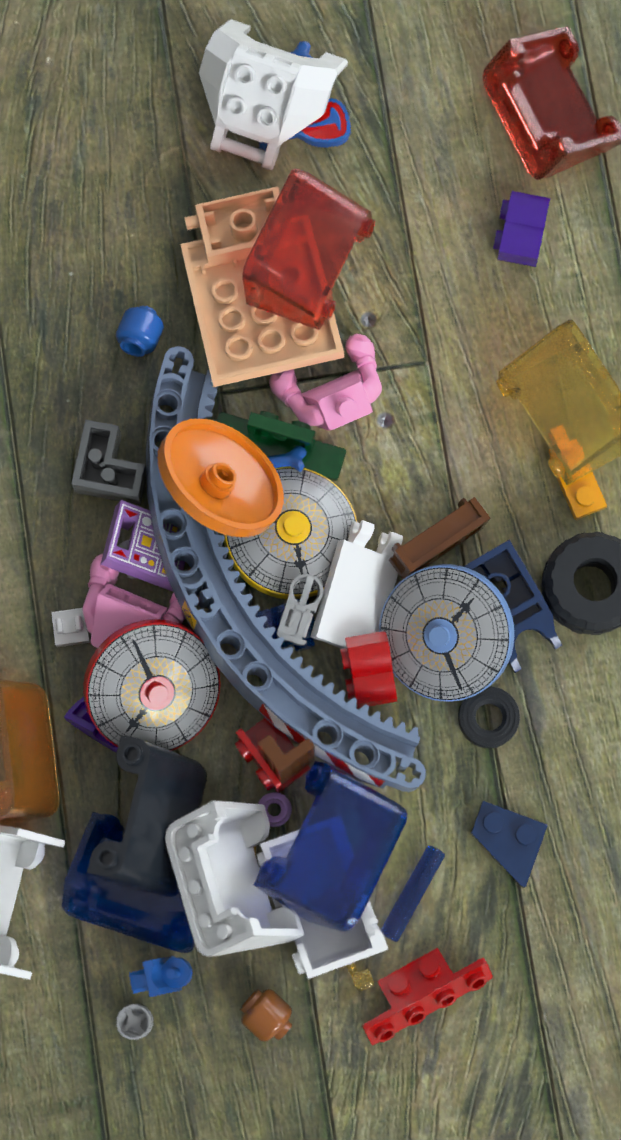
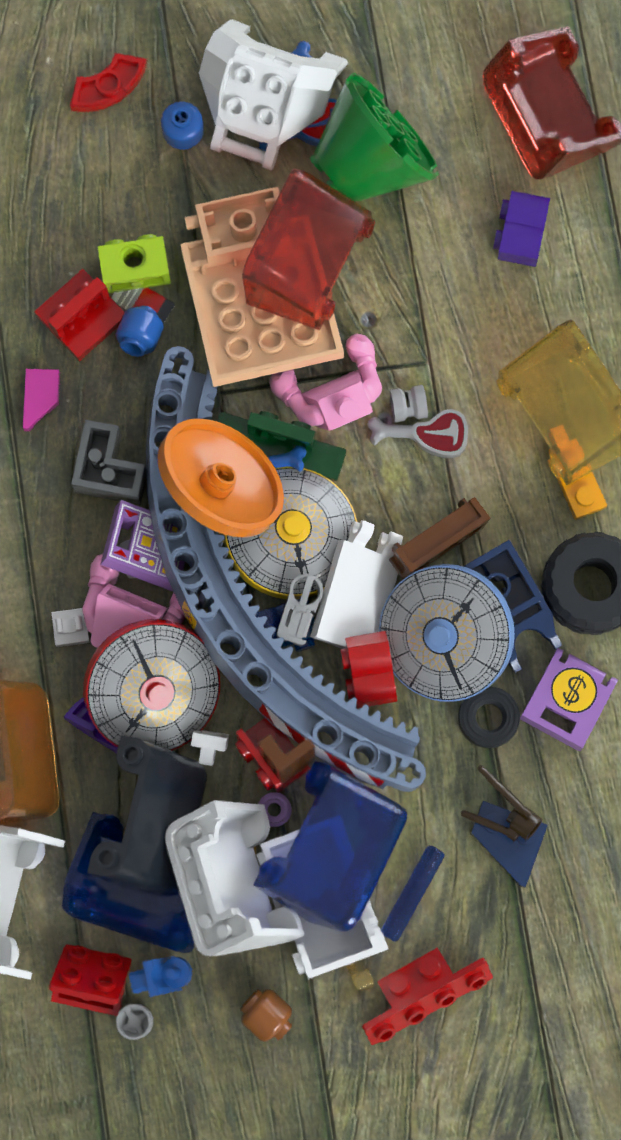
none -> dark pink tile [23,369,60,431]
none -> red bracket [34,269,124,362]
none -> red bracket [49,944,132,1016]
none -> red tile [70,53,147,112]
none -> lime brick [97,234,171,294]
none -> sticker [111,287,175,324]
none -> blue head [161,101,204,150]
none -> white tile [191,730,229,766]
none -> green cone [310,73,439,204]
none -> light grey piece [367,409,468,458]
none -> light grey wheel [390,385,428,422]
none -> dark brown plant [461,765,543,842]
none -> medium lavender container [520,648,618,752]

